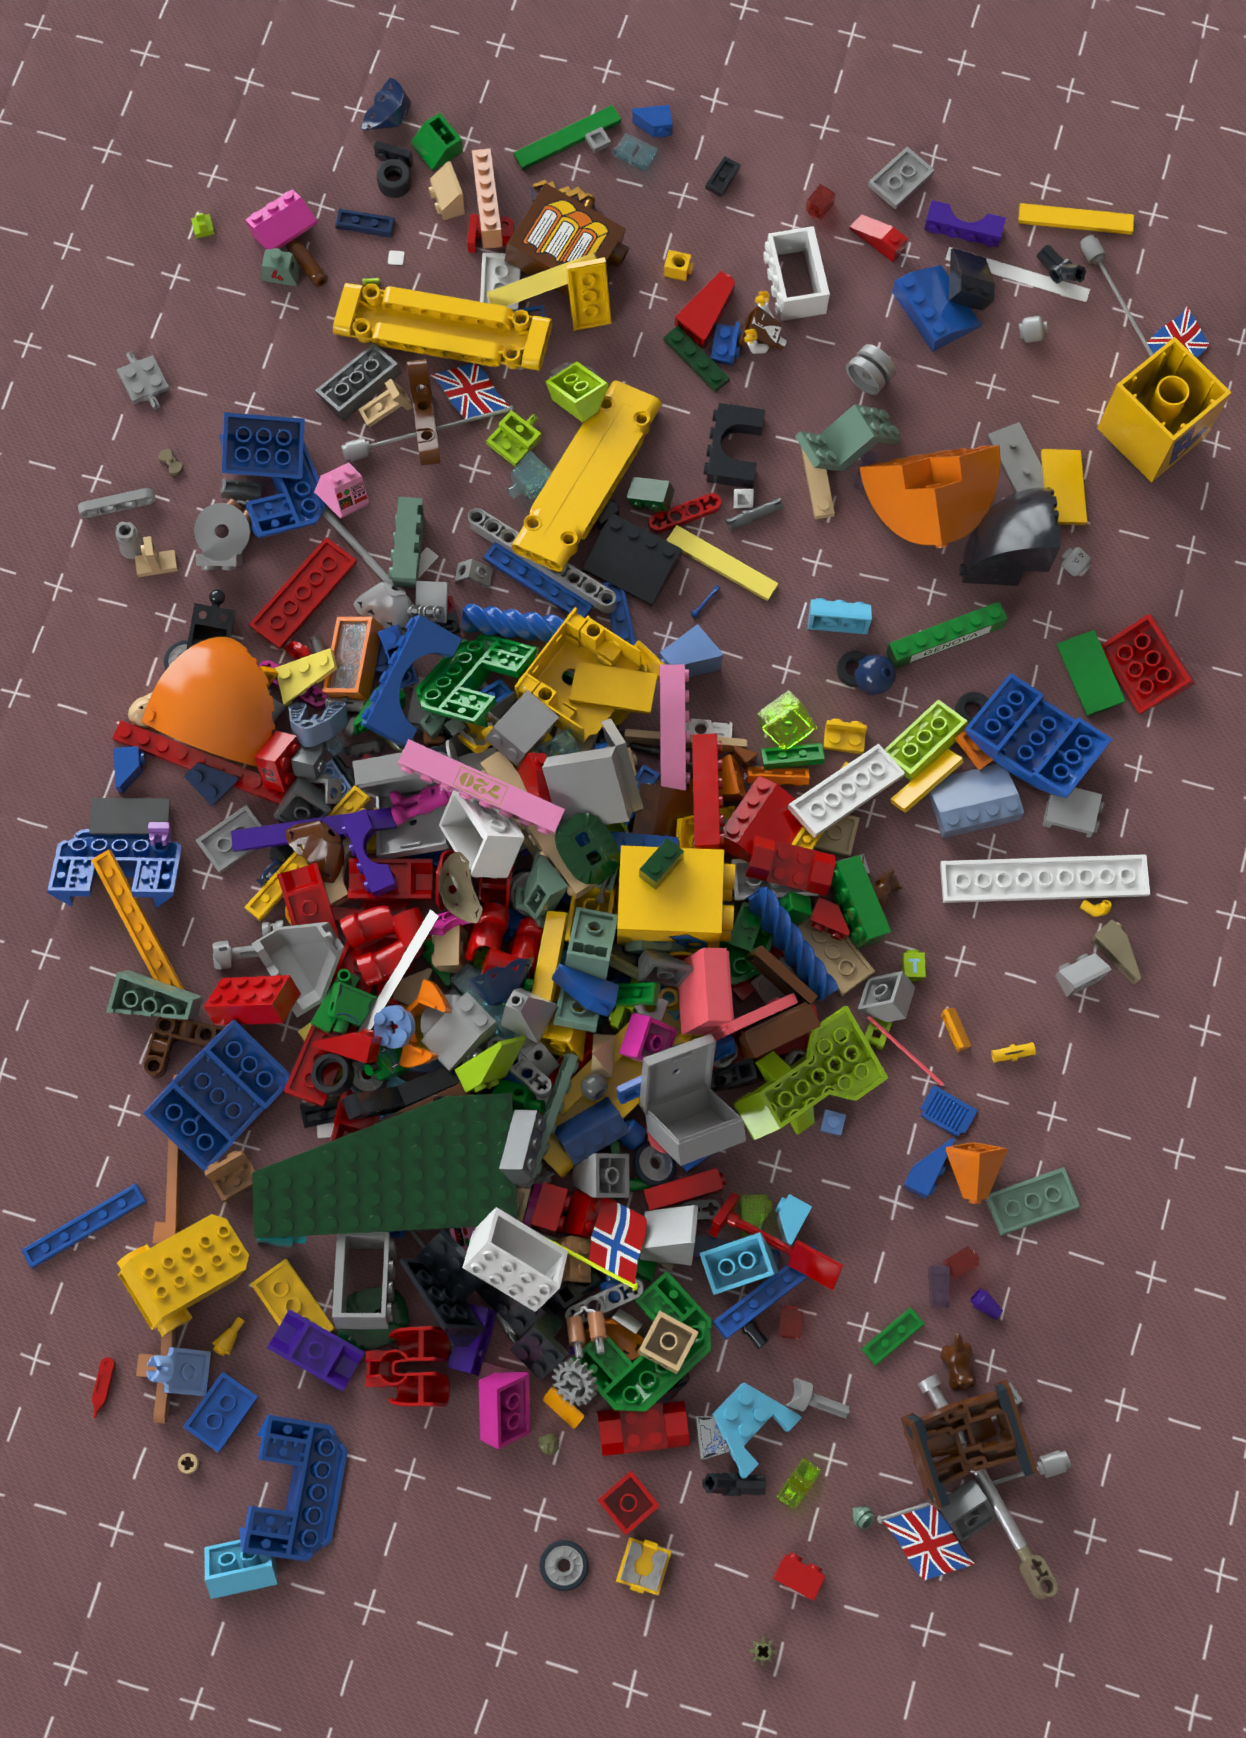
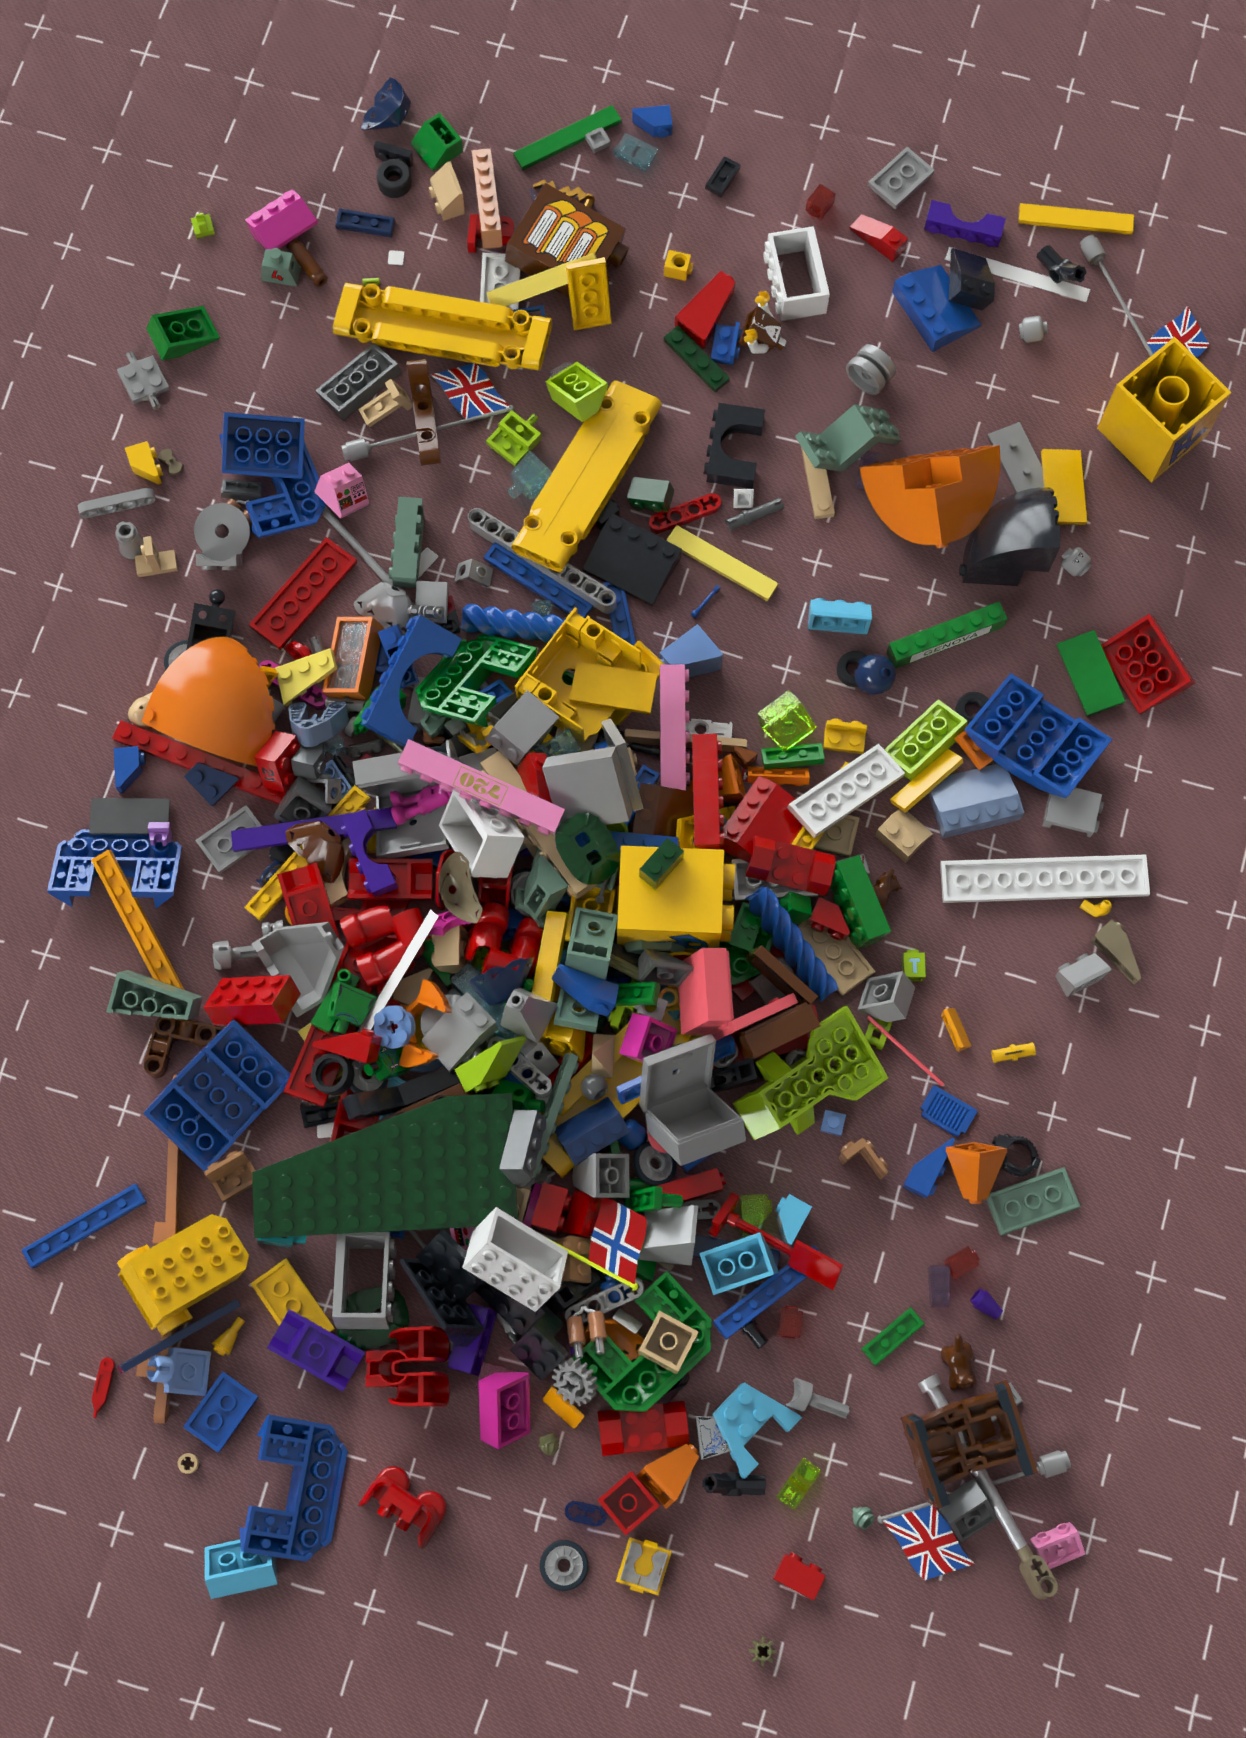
none -> dark blue tile [117,1299,241,1374]
none -> yellow slope [125,441,163,485]
none -> green slope [146,306,220,361]
none -> red piece [357,1466,447,1549]
none -> clear light blue tile [531,600,552,617]
none -> clear blue beam [565,1501,606,1527]
none -> green piece [624,1186,683,1214]
none -> orange slope [636,1444,699,1509]
none -> medium nougat bracket [838,1138,889,1180]
none -> tan slope [875,809,933,863]
none -> black piece [992,1134,1041,1177]
none -> bright pink bracket [1030,1522,1085,1569]

